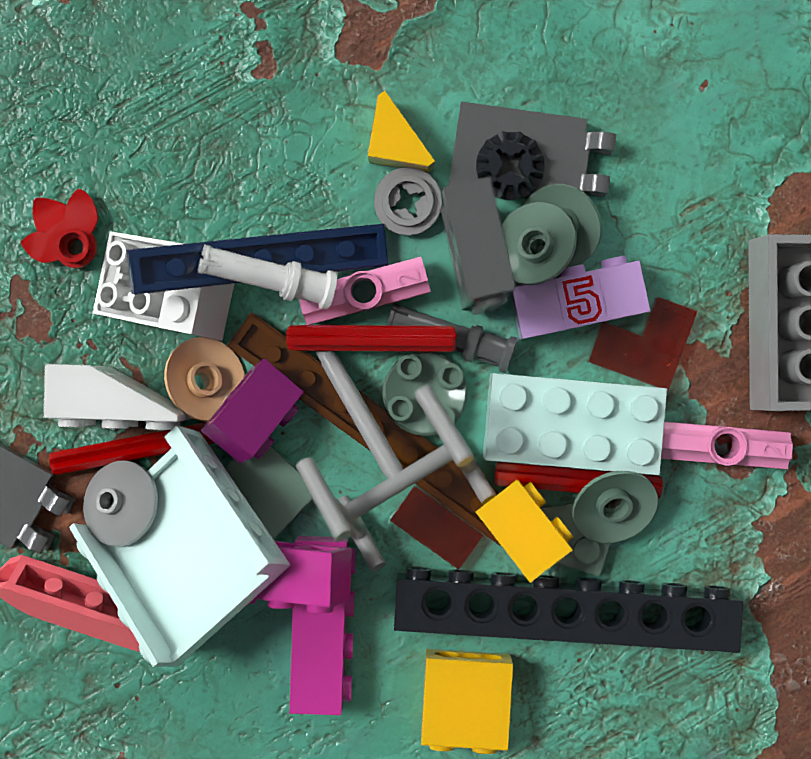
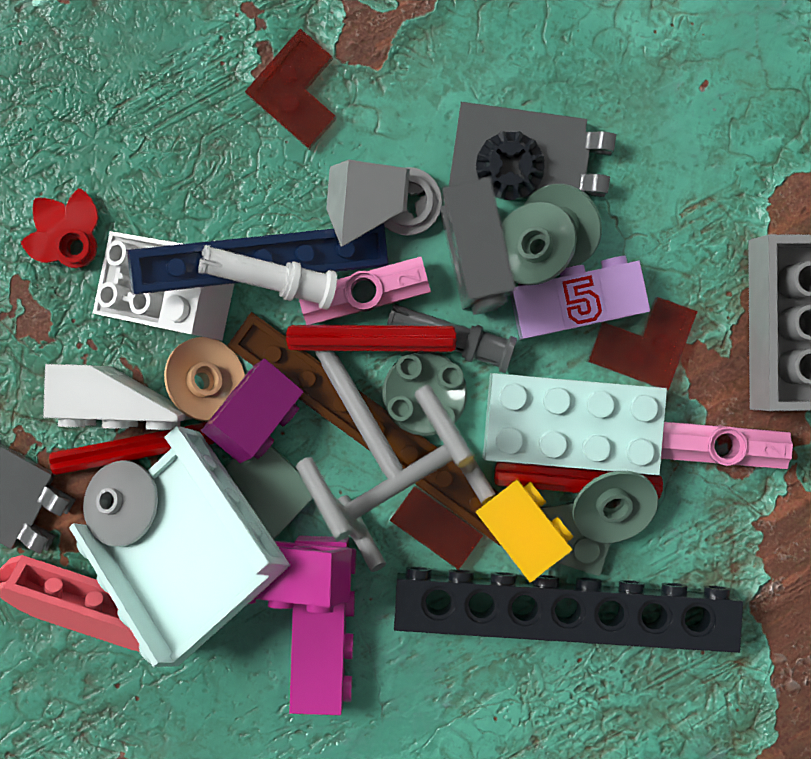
yellow slope [368,91,435,173] -> none
yellow piece [421,649,513,754] -> none
none -> clear red tile [245,28,337,150]
none -> light grey slope [326,160,410,247]

